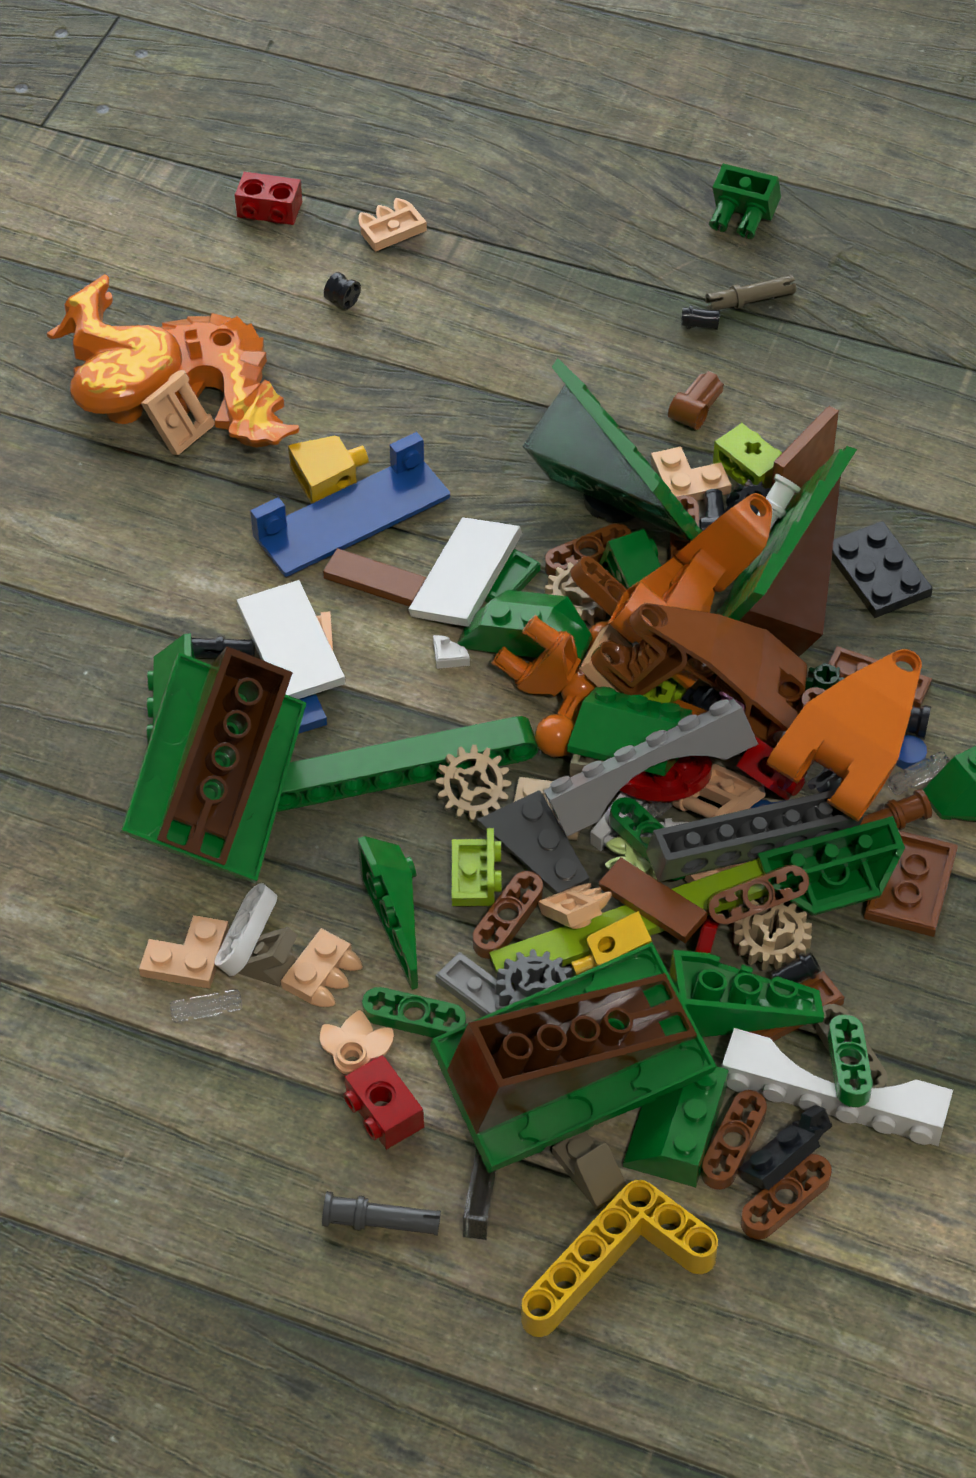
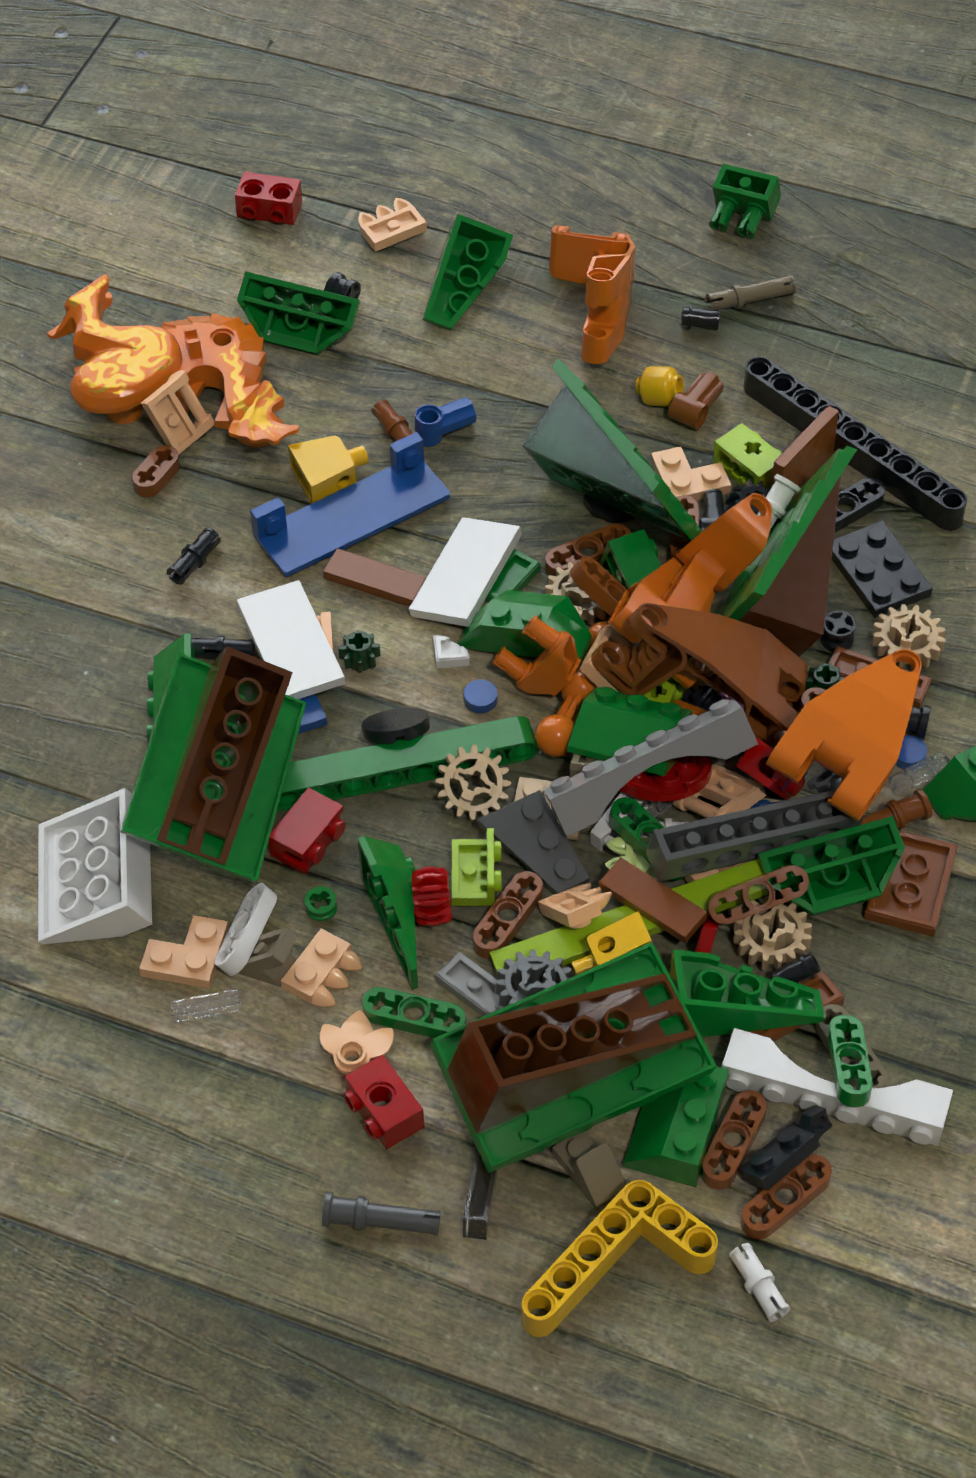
none -> white slope [38,788,152,945]
none -> dark orange beam [132,445,180,497]
none -> black pin [166,528,221,585]
none -> green wedge [237,271,360,355]
none -> brick [269,787,346,875]
none -> green bush [304,886,337,921]
none -> dark green gear [338,630,381,673]
none -> black tile [361,708,430,744]
none -> dark orange pin [371,399,413,441]
none -> red gear [411,866,452,927]
none -> blue piece [415,397,477,447]
none -> green wedge [422,214,513,331]
none -> tile [464,679,498,713]
none -> orange piece [549,225,635,364]
none -> yellow head [635,366,684,407]
none -> white pin [729,1243,791,1322]
none -> black beam [743,356,967,531]
none -> black wheel [820,610,856,652]
none -> black beam [835,478,885,533]
none -> tan gear [872,604,946,670]

